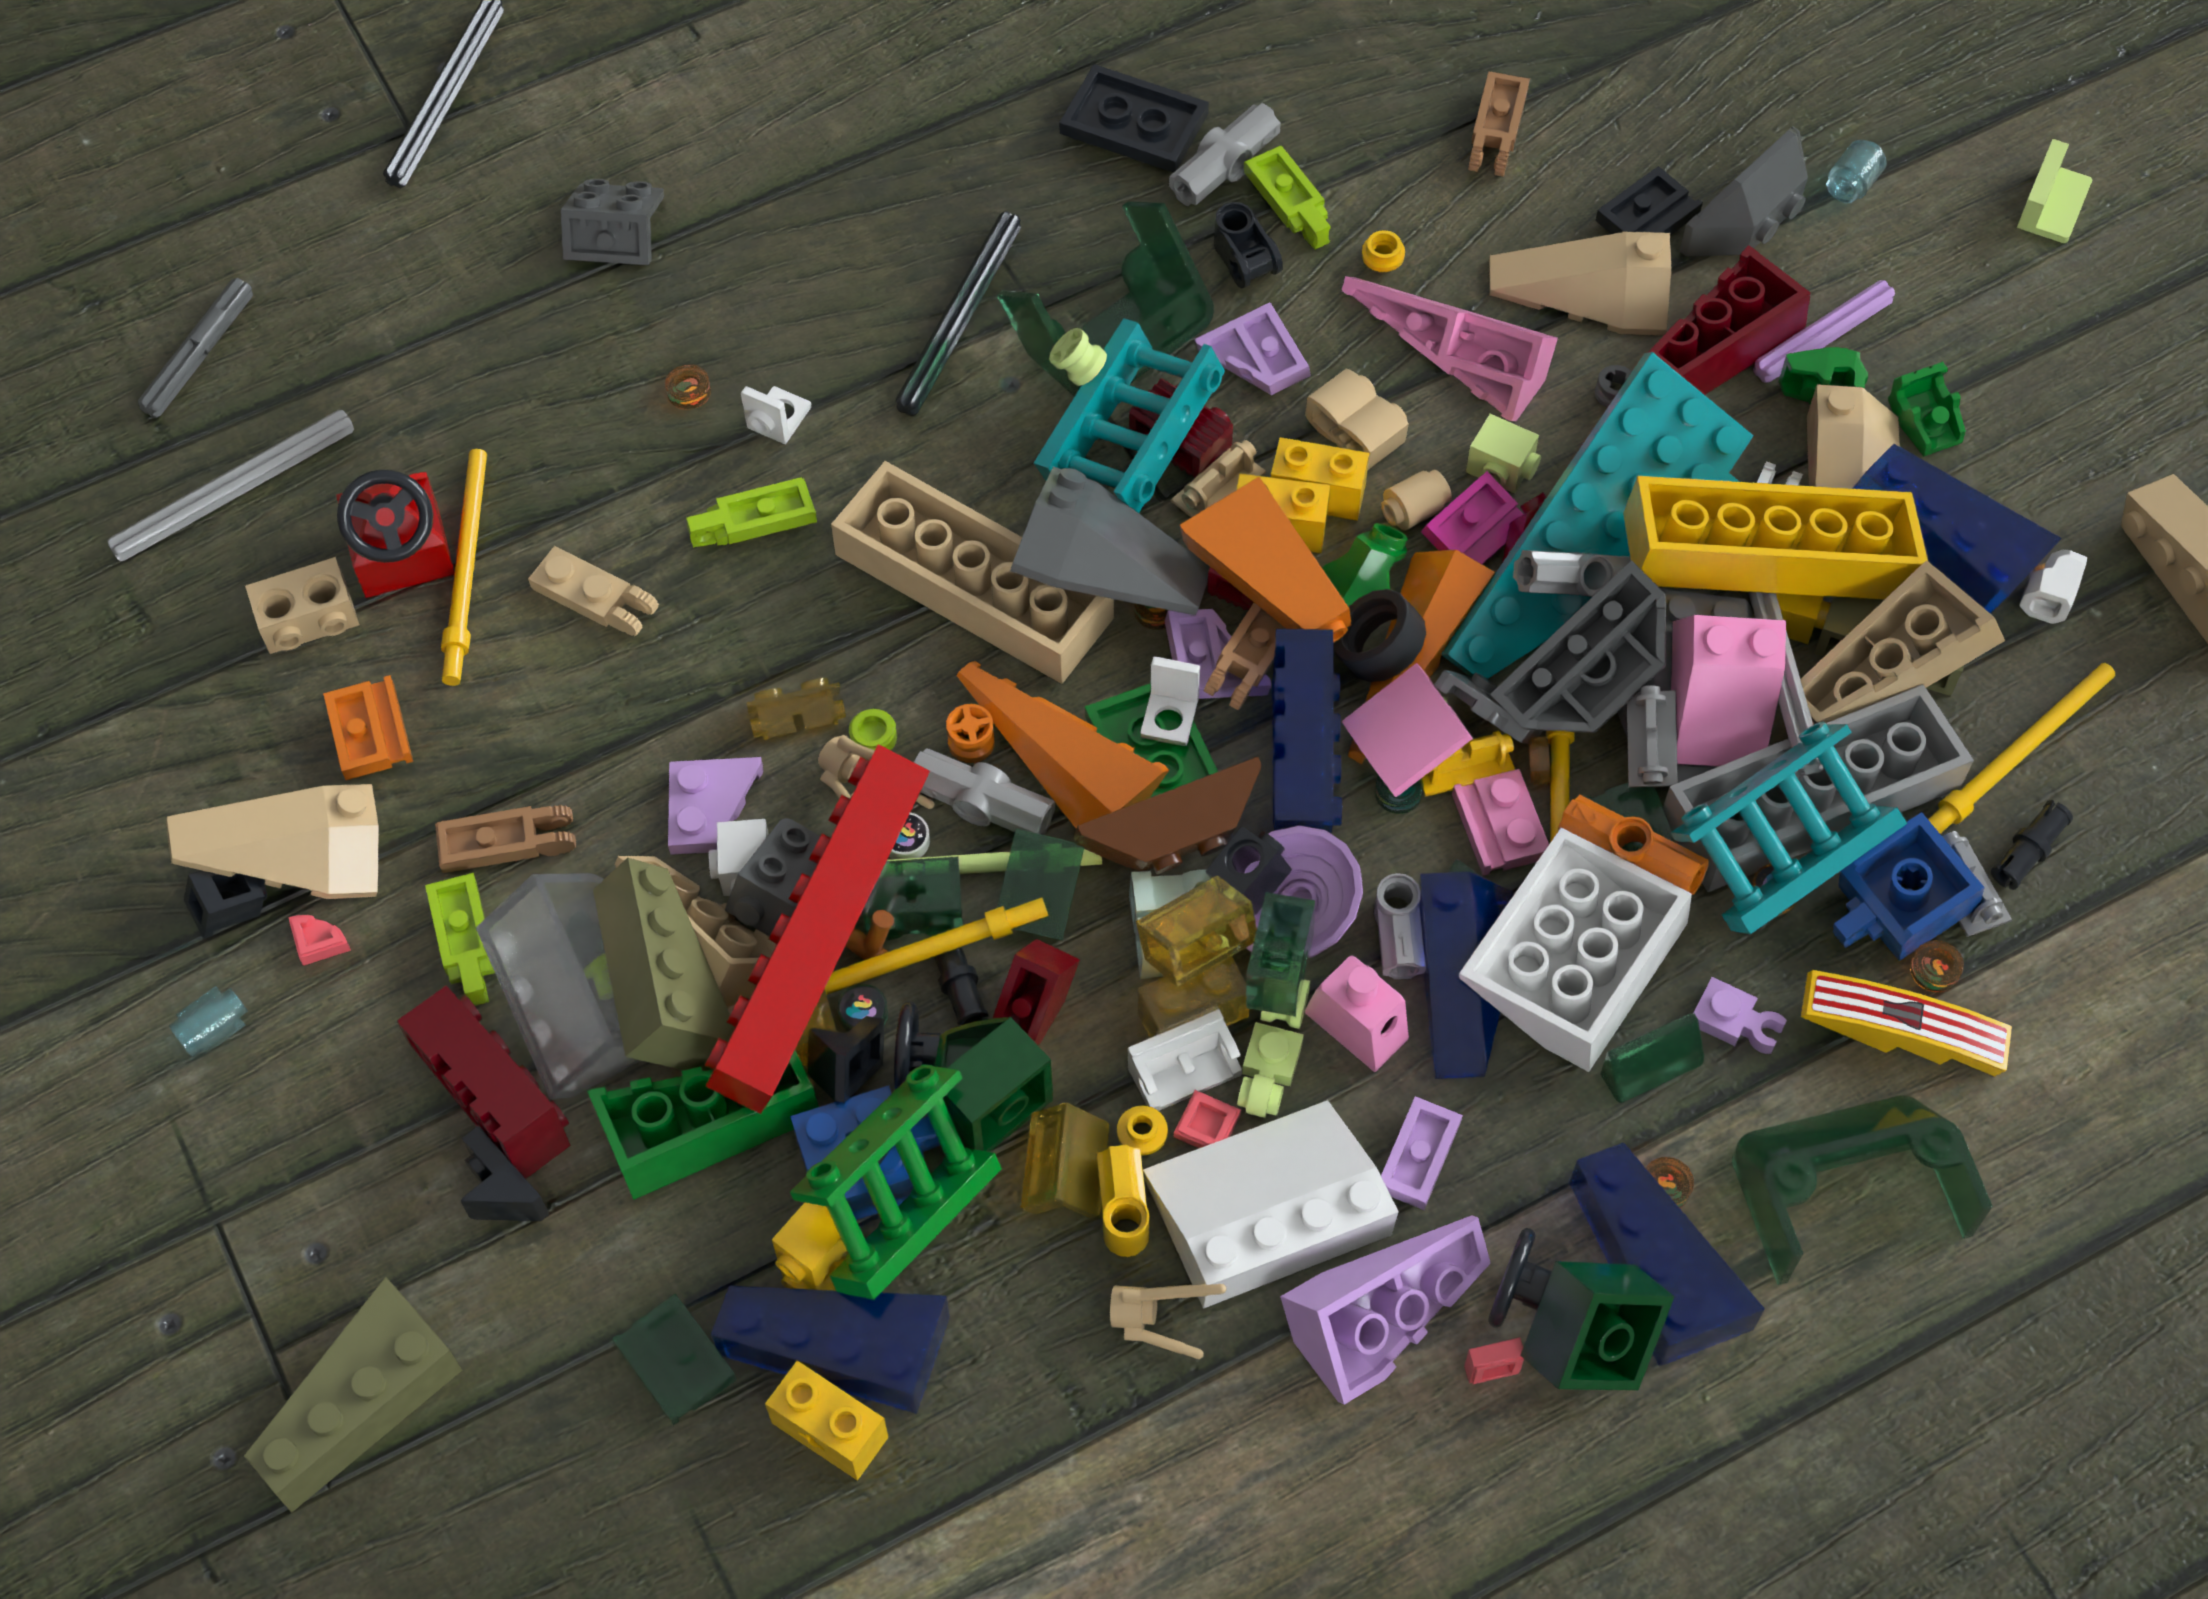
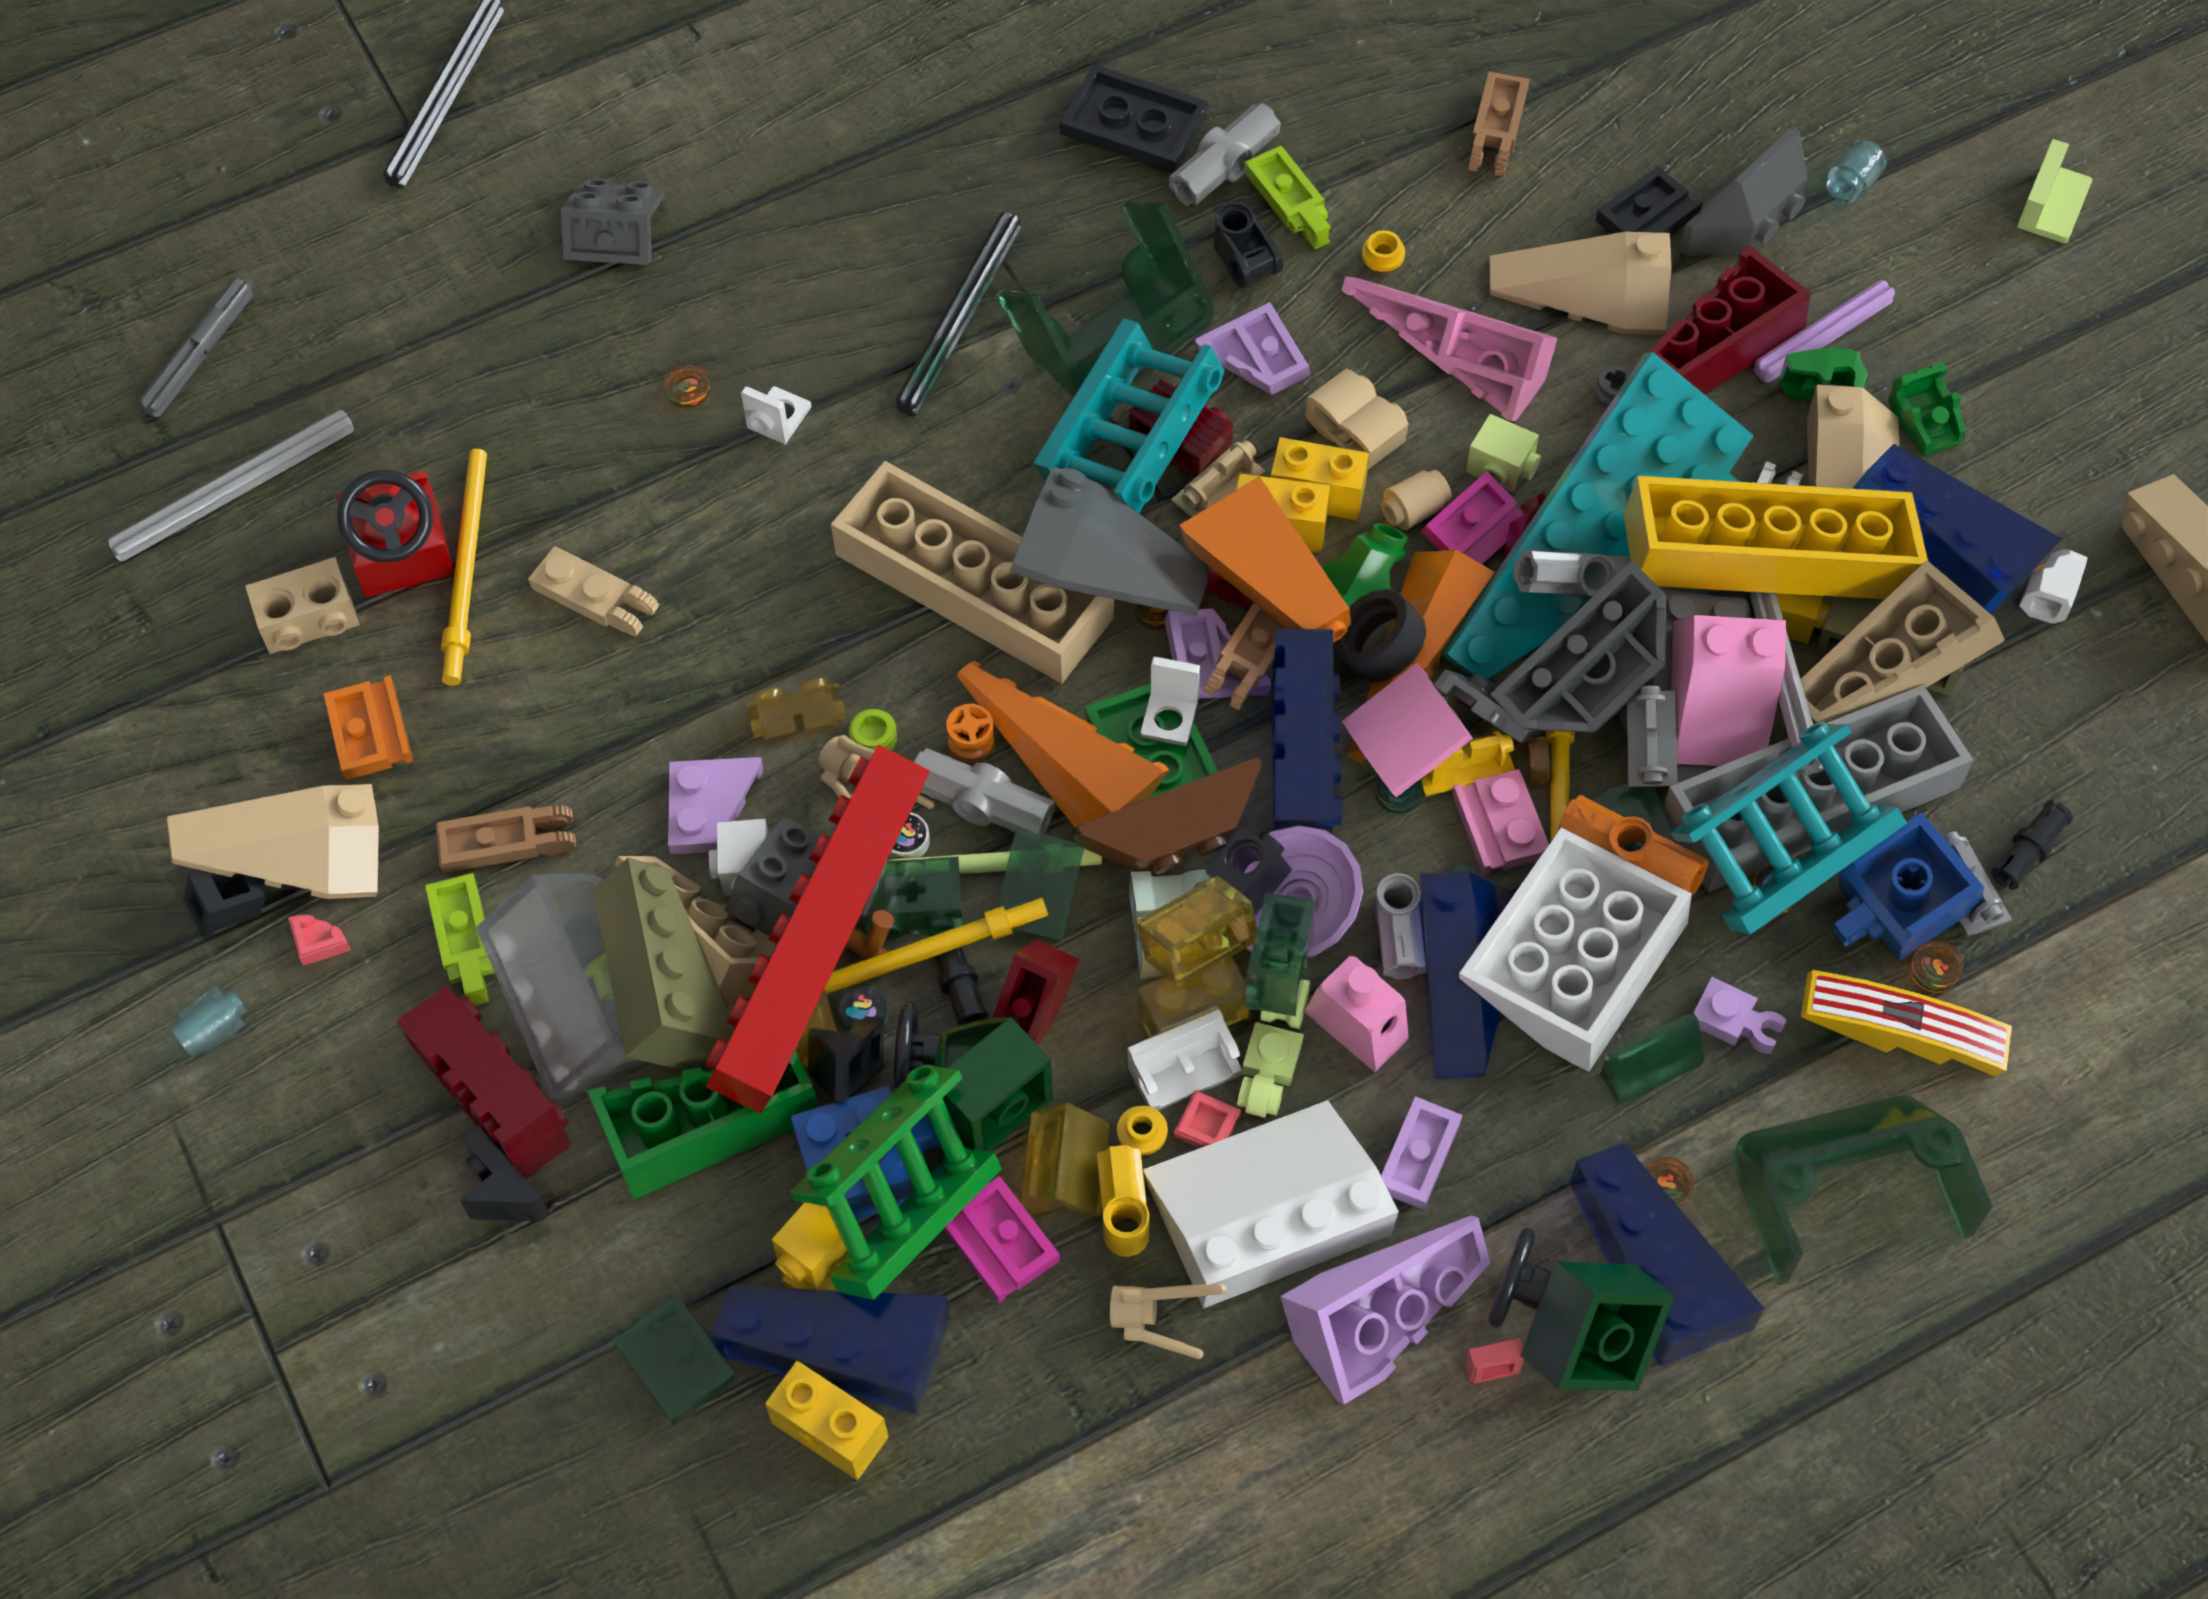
olive wedge [244,1277,463,1513] -> none
lime hinge [686,477,817,548] -> none
yellowish green wheel [1049,328,1107,386] -> none
yellow bar [1928,663,2115,834] -> none
none -> dark pink plate [943,1176,1060,1304]

